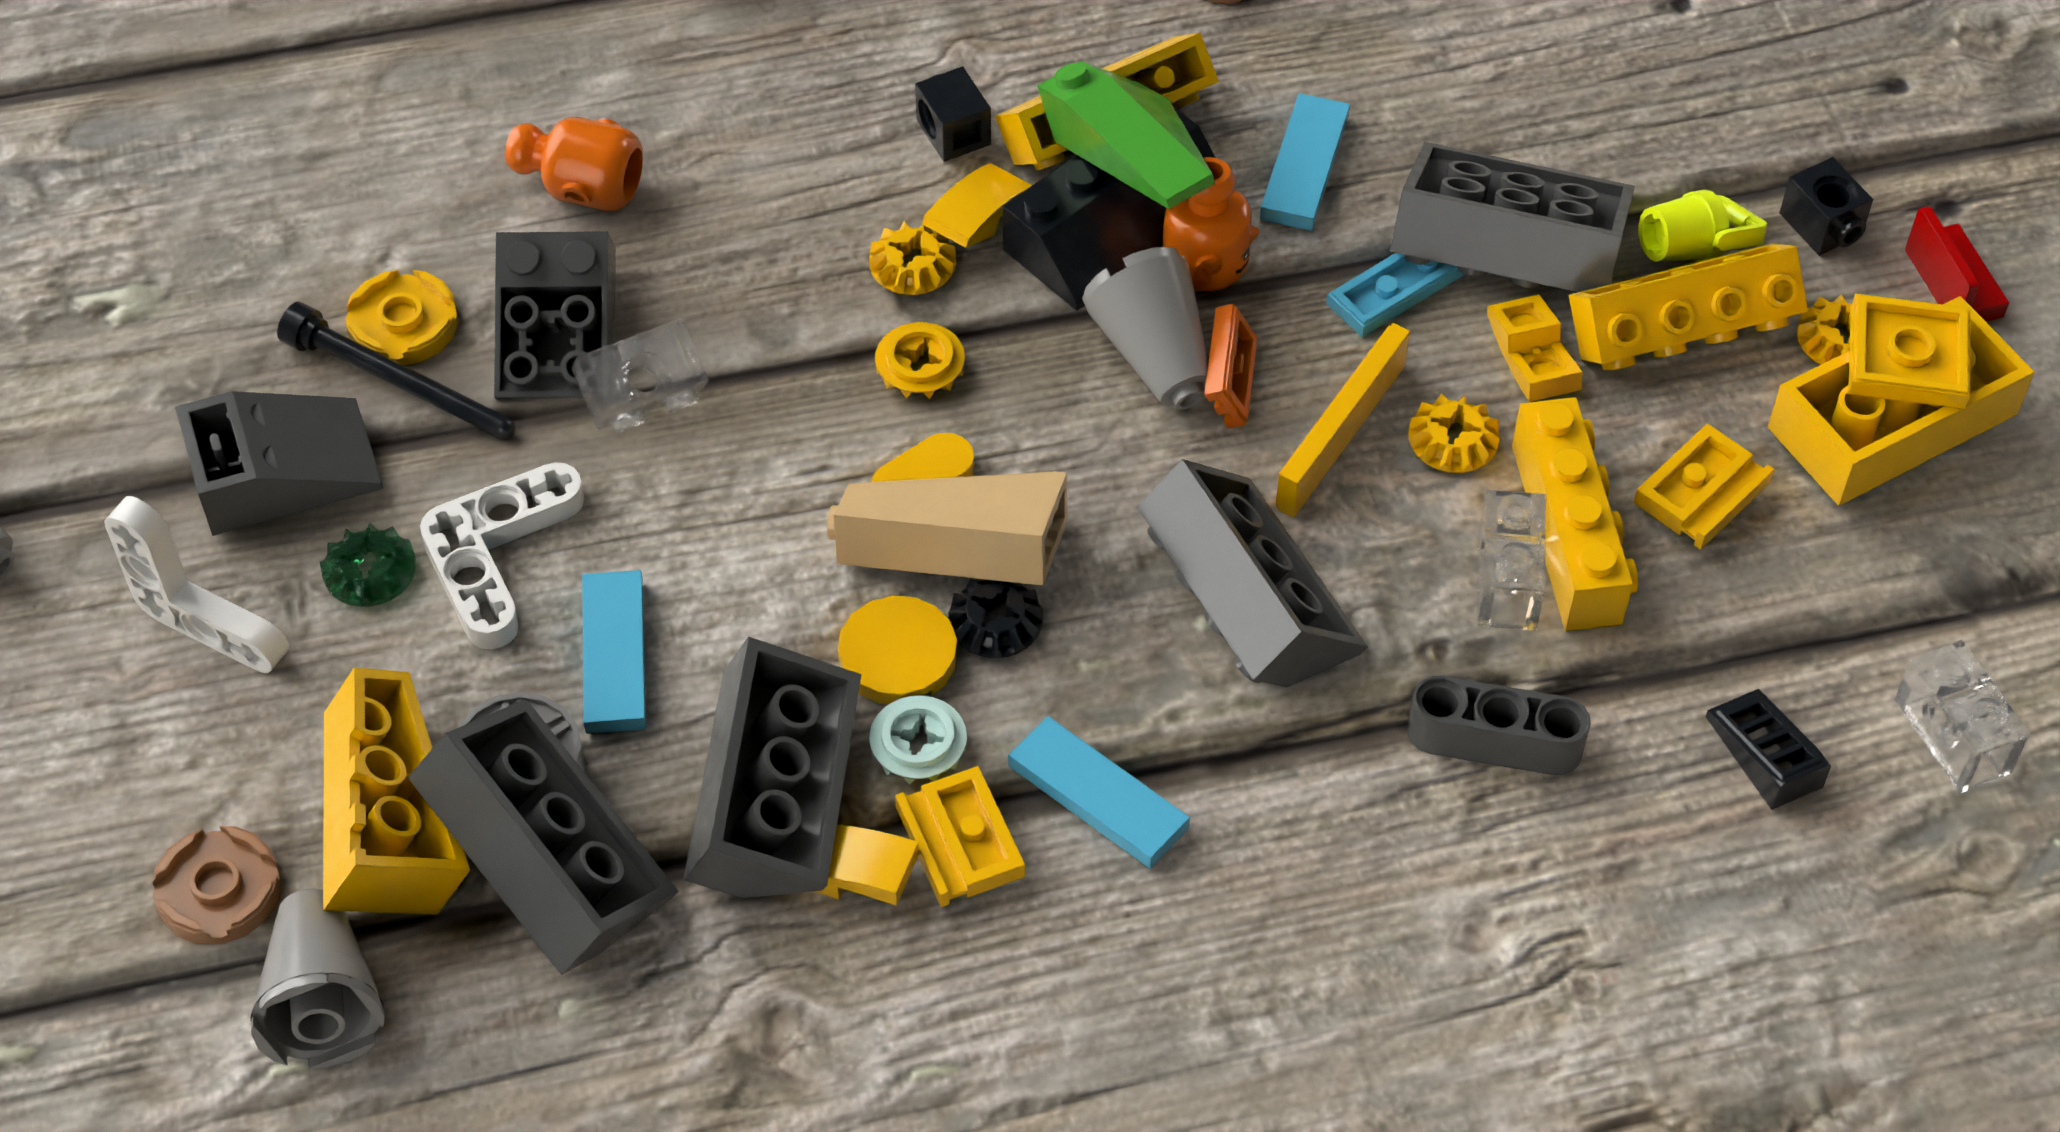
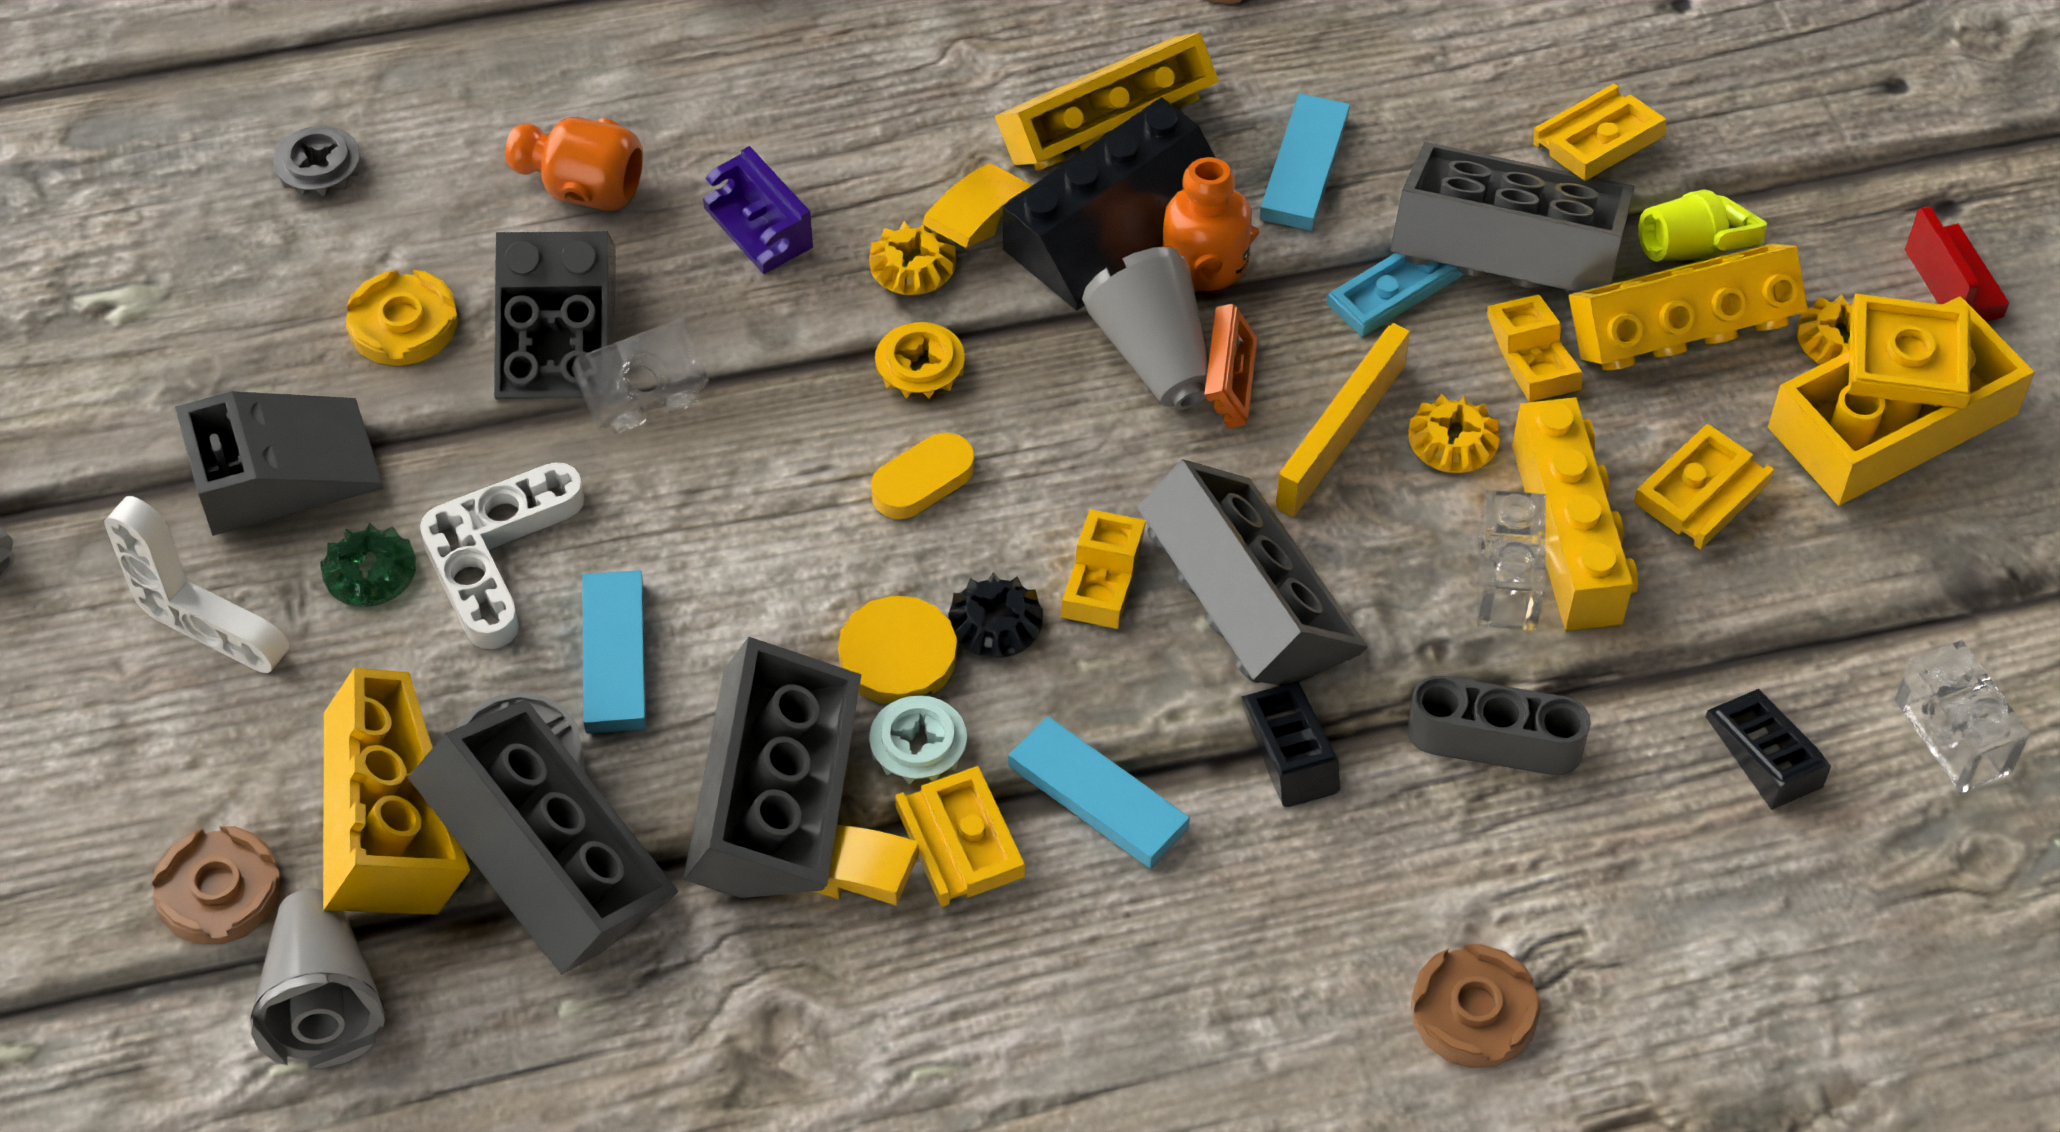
black piece [277,301,515,439] -> none
tan slope [827,471,1068,585] -> none
black brick [915,66,991,162] -> none
bright green wedge [1037,61,1215,209] -> none
black brick [1779,157,1874,256] -> none
none -> flat silver gear [273,126,361,197]
none -> dark purple hinge [703,146,813,274]
none -> yellow slope [1060,509,1146,629]
none -> black slope [1241,681,1340,807]
none -> medium nougat tile [1411,944,1541,1068]
none -> yellow plate [1533,83,1667,181]

